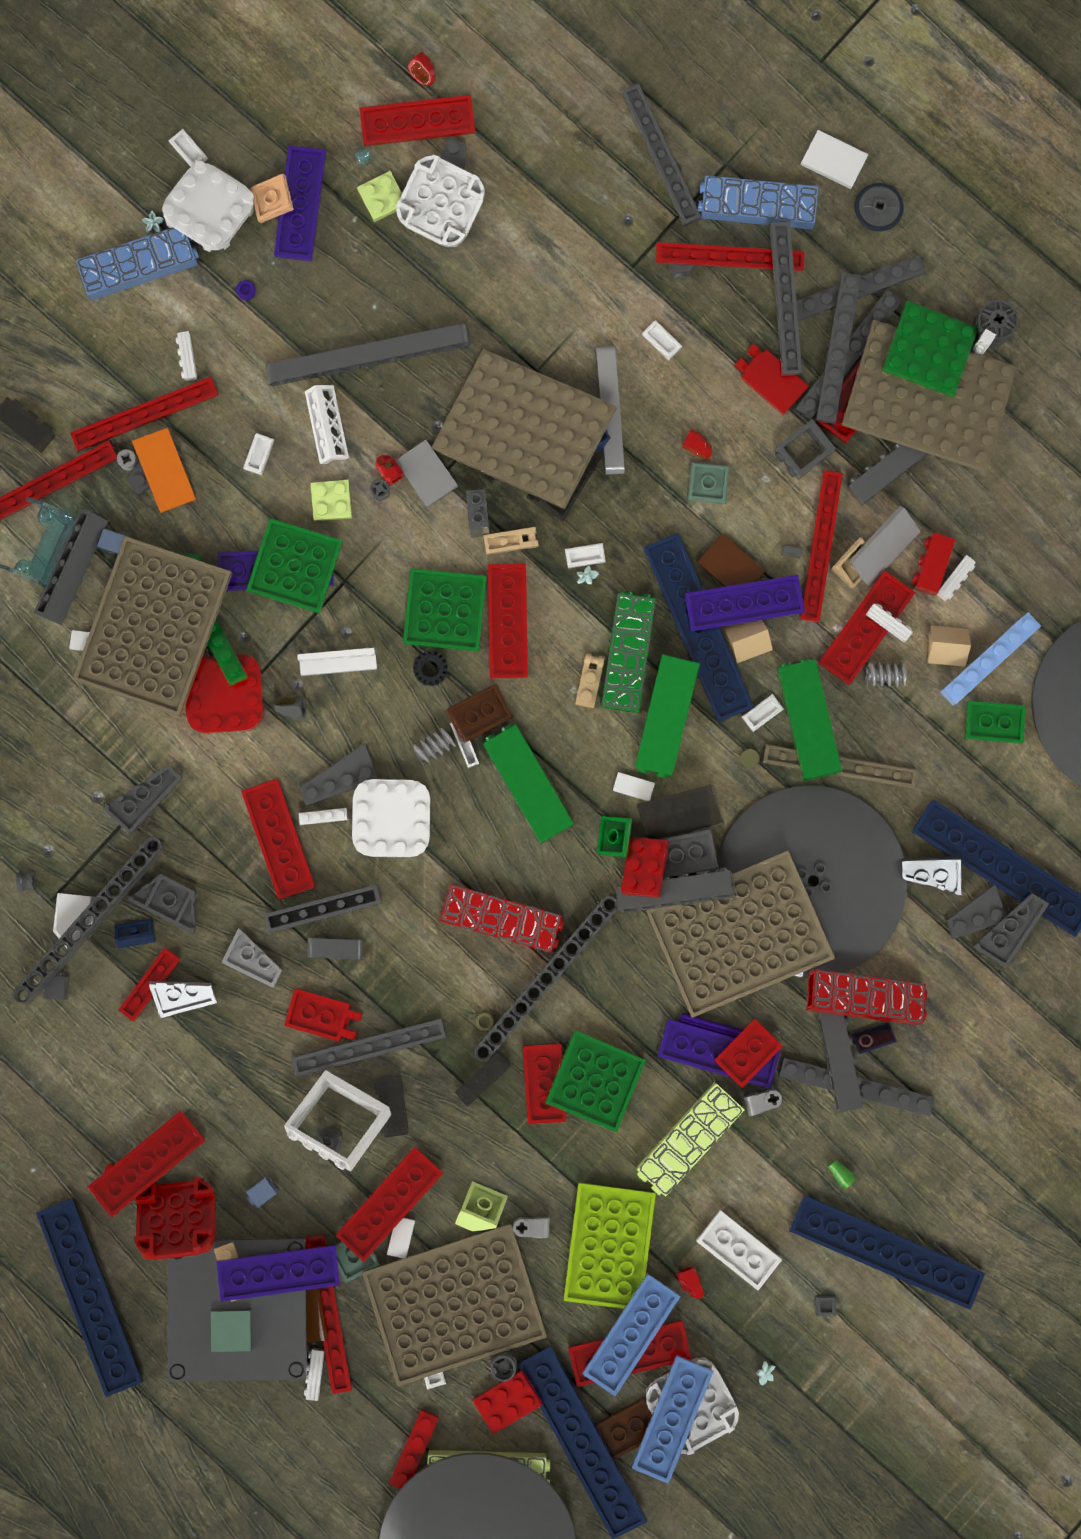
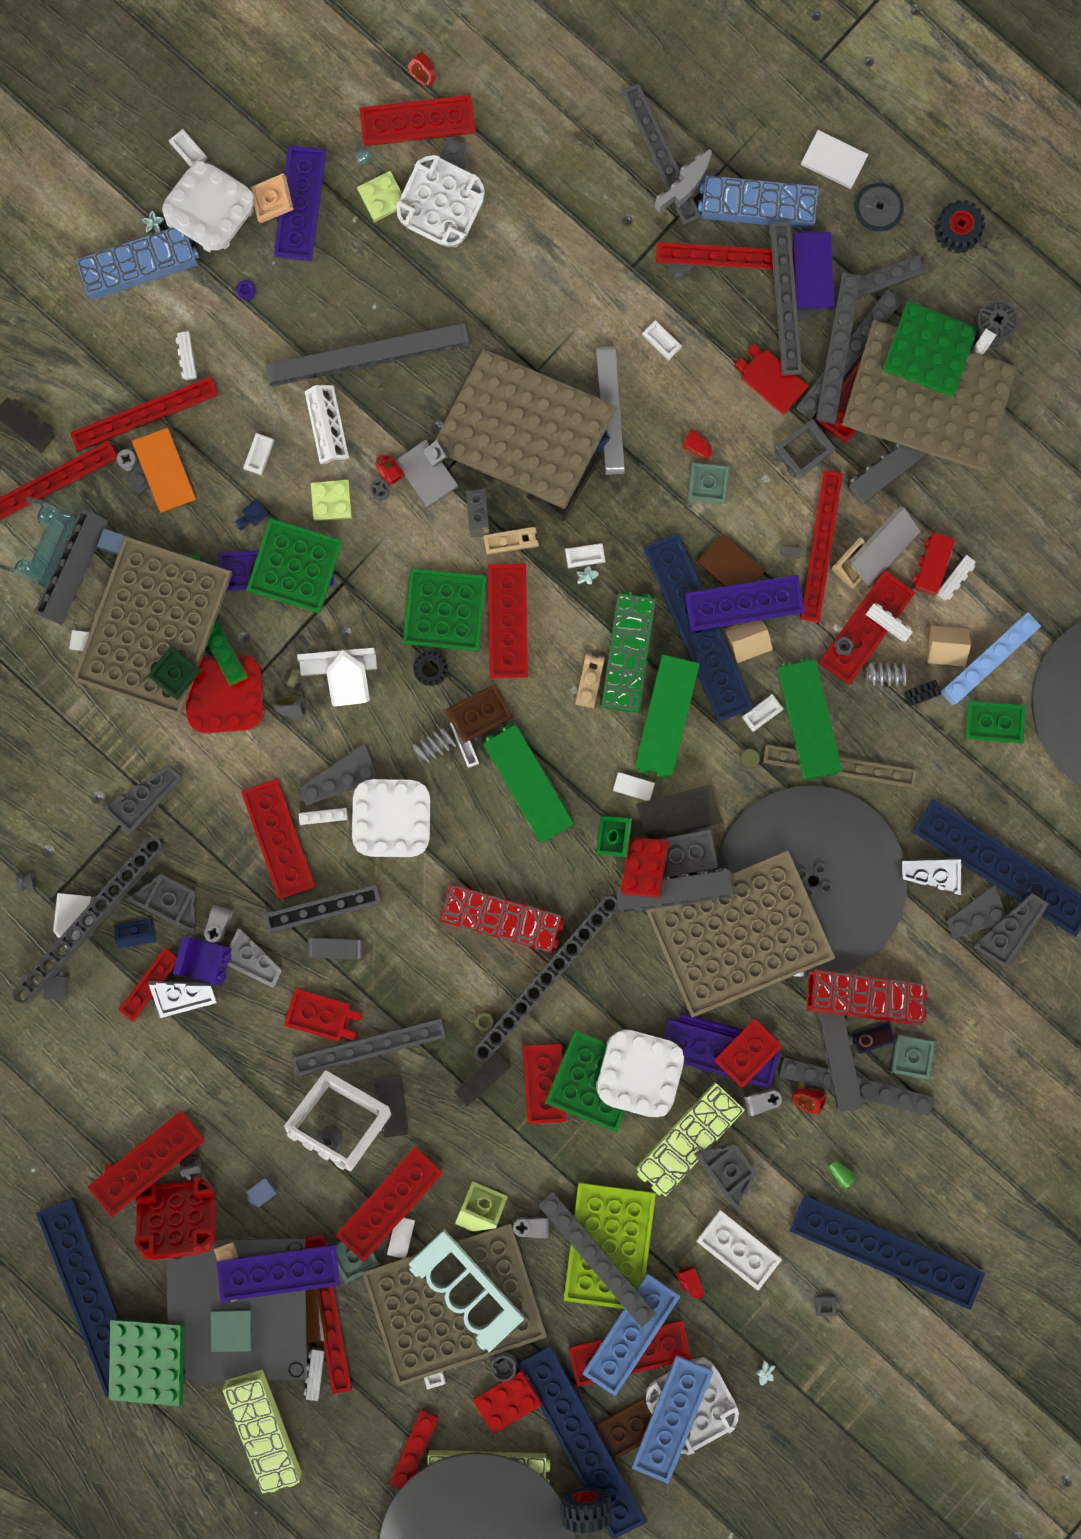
none -> green plate [109,1319,184,1406]
none -> dark green tile [147,646,202,700]
none -> dark purple panel [173,936,232,986]
none -> dark grey tile [180,1154,201,1180]
none -> light grey piece [204,905,233,943]
none -> yellowish green brick [222,1369,302,1493]
none -> dark blue plate [234,499,269,531]
none -> olive tile [287,668,300,688]
none -> white tile [326,649,370,706]
none -> light aqua fence [409,1229,524,1352]
none -> plate [423,440,449,467]
none -> dark grey plate [539,1192,657,1328]
none -> black wheel [561,1487,612,1533]
none -> white plate [596,1029,684,1117]
none -> light grey slope [655,149,712,213]
none -> dark grey wing [694,1142,757,1211]
none -> dark purple tile [792,232,834,309]
none -> red rock [792,1088,827,1115]
none -> dark grey plate [834,636,854,655]
none -> sand green tile [890,1034,936,1080]
none -> black tyre [904,680,942,707]
none -> black wheel [934,200,985,253]

